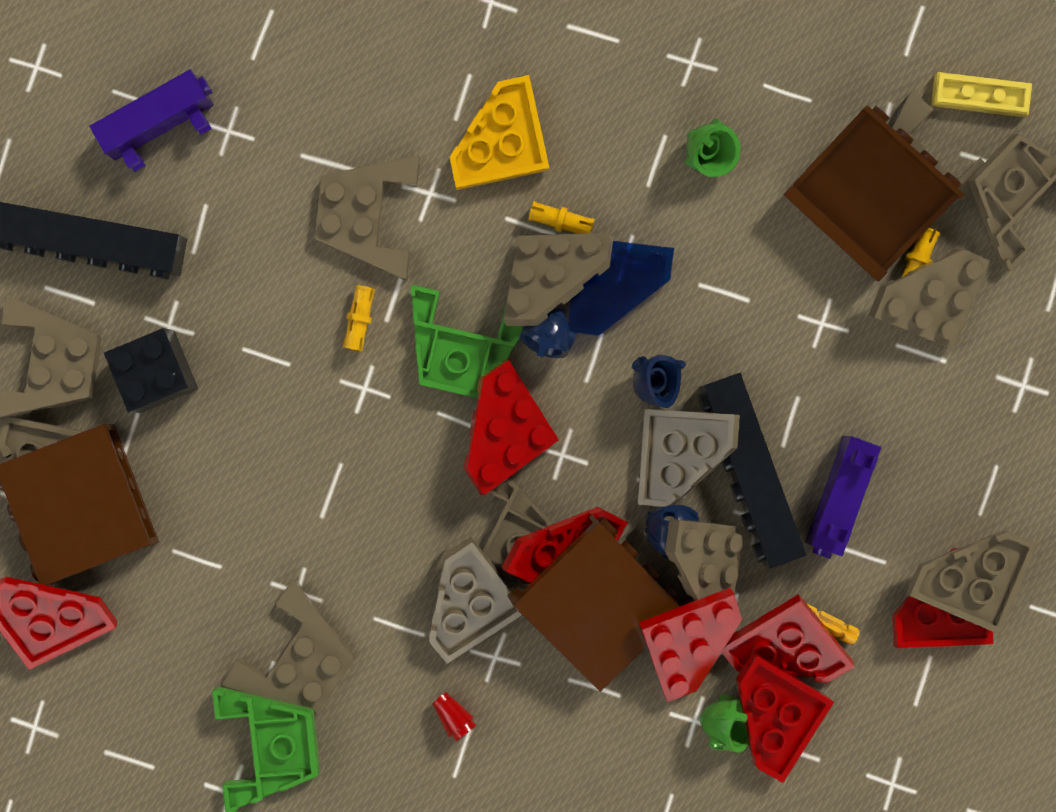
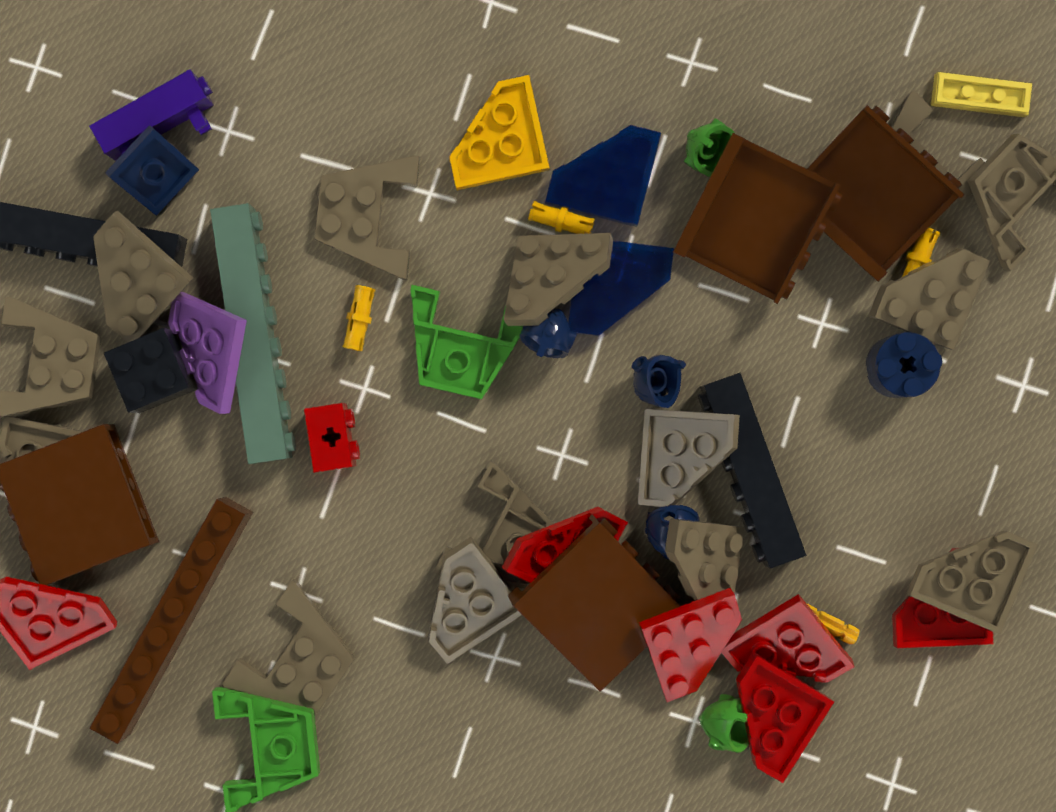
red cone [432,692,477,742] -> none
red plate [463,360,559,495] -> none
dark purple brick [805,436,881,559] -> none
none -> reddish brown brick [89,497,253,744]
none -> dark tan plate [93,210,193,343]
none -> dark blue plate [105,125,199,216]
none -> medium lavender plate [168,292,247,414]
none -> sand green brick [210,203,296,464]
none -> red brick [304,403,360,473]
none -> clear blue plate [545,125,661,227]
none -> reddish brown panel [673,133,843,304]
none -> dark blue brick [866,332,942,398]

